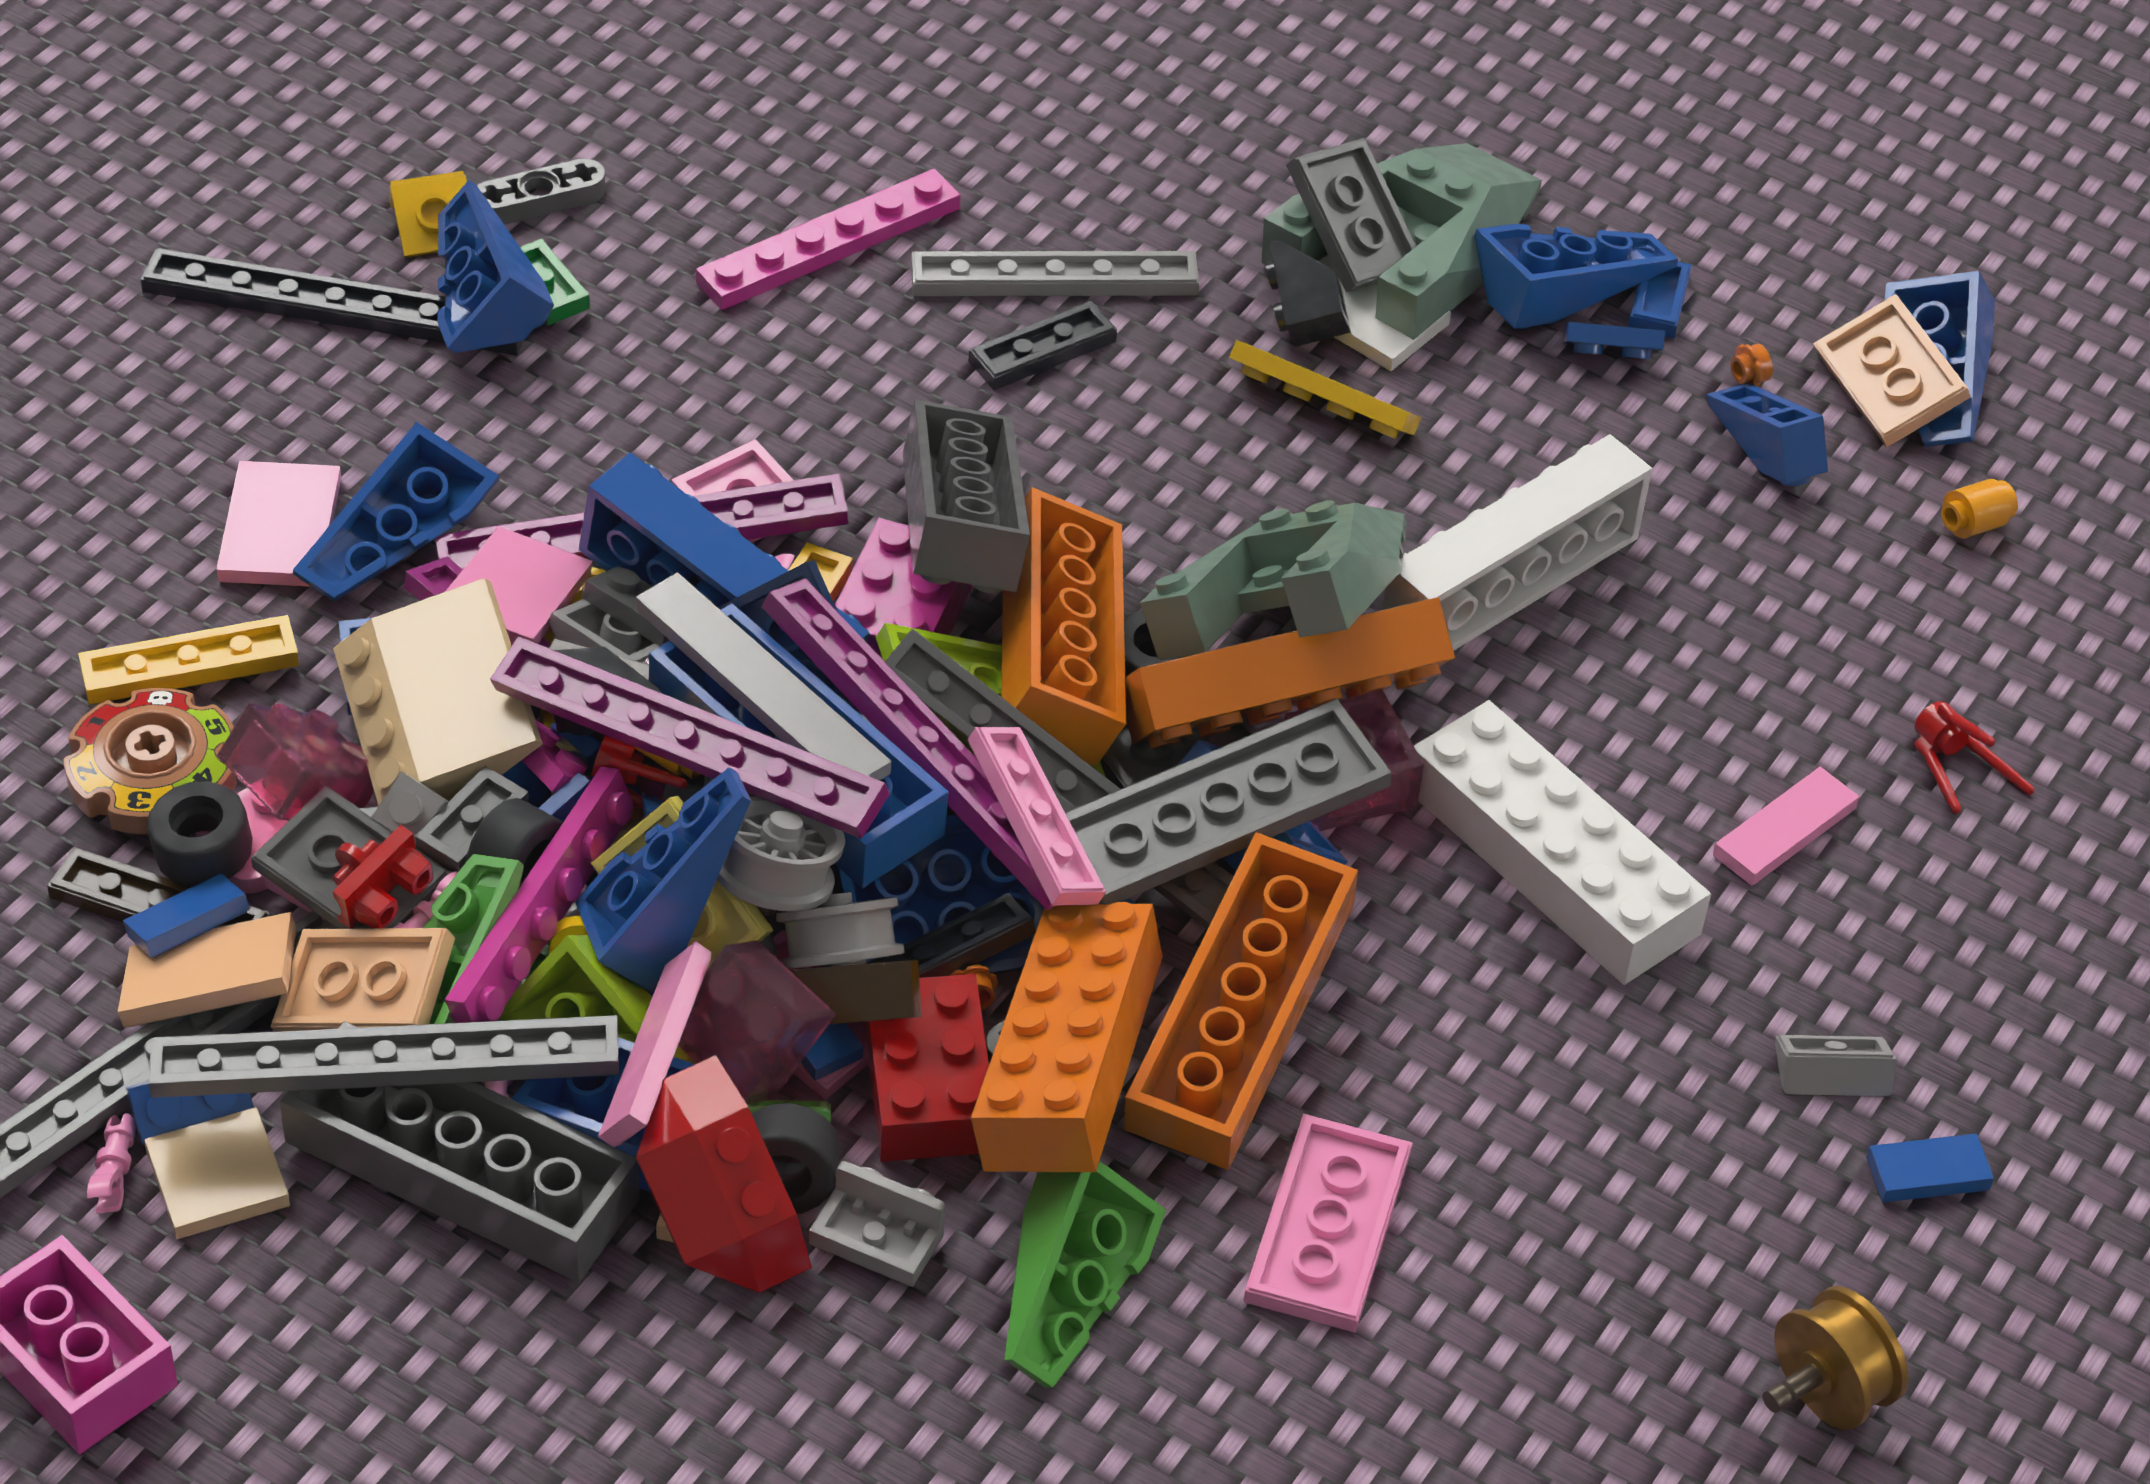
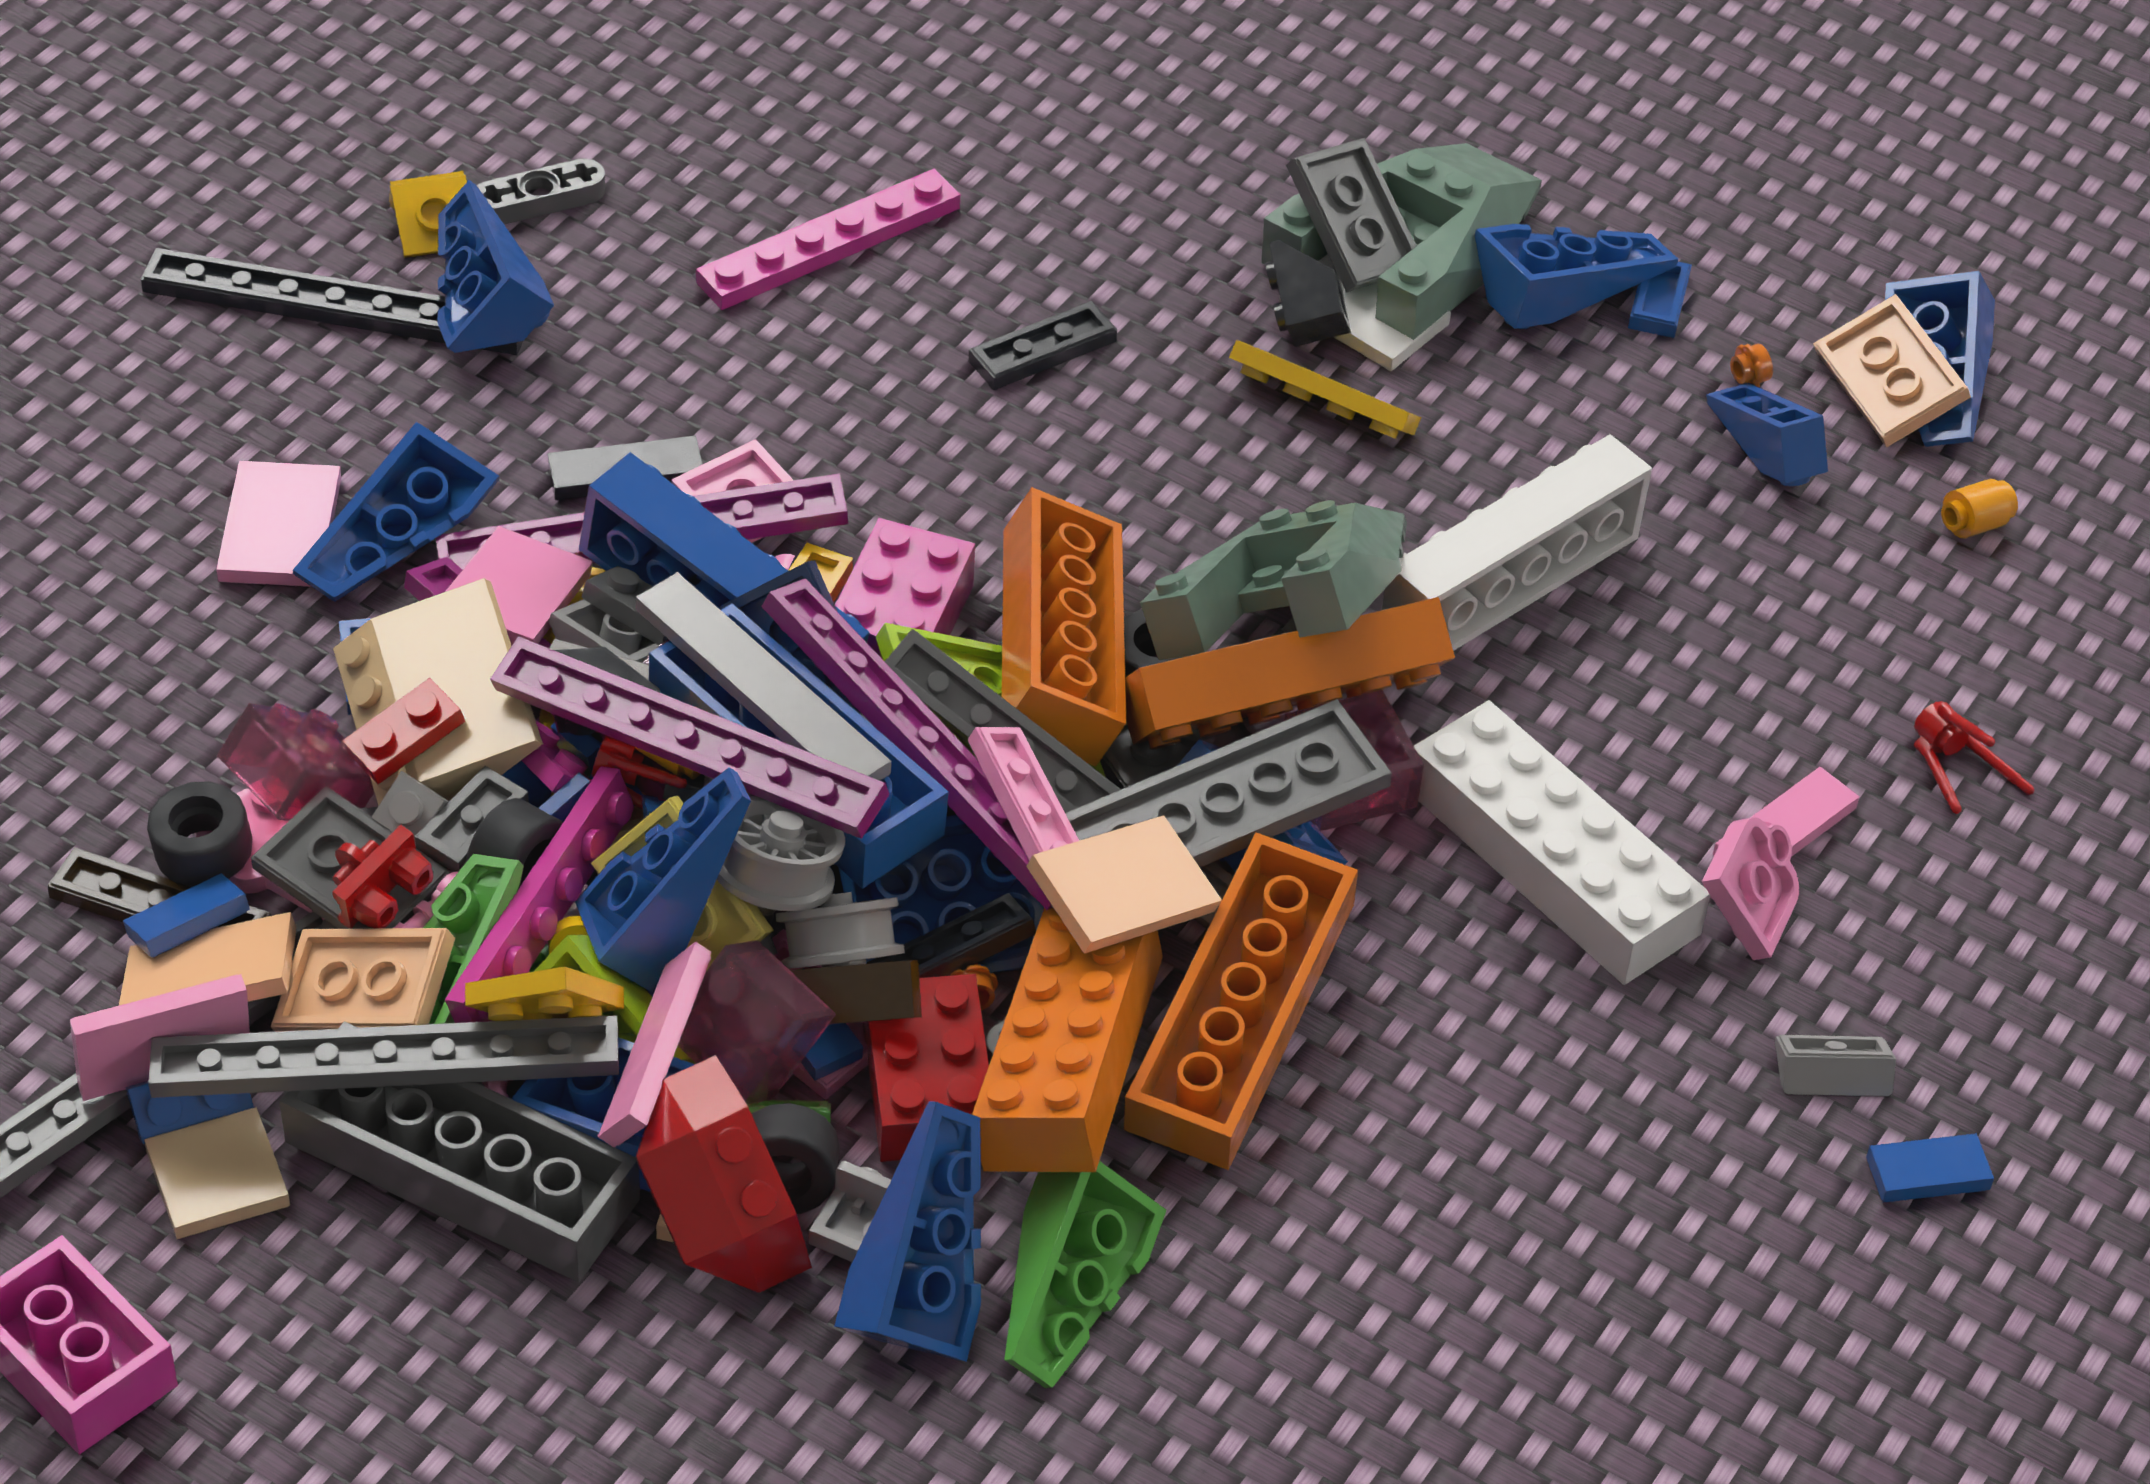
nougat piece [64,688,241,834] -> none
yellow plate [78,615,299,705] -> none
bright pink piece [87,1113,136,1214] -> none
plate [520,239,590,326] -> none
dark grey brick [903,399,1030,593] -> none
light grey tile [911,251,1199,296] -> none
bright pink tile [1243,1114,1412,1333] -> none
blue plate [1563,322,1665,359] -> none
pearl gold wheel [1762,1286,1909,1430] -> none
none -> bright pink tile [70,974,250,1101]
none -> plate [342,677,466,785]
none -> yellow plate [465,966,624,1021]
none -> tile [547,436,703,500]
none -> blue wedge [834,1101,981,1362]
none -> light nougat tile [1026,815,1222,954]
none -> bright pink plate [1702,817,1799,960]

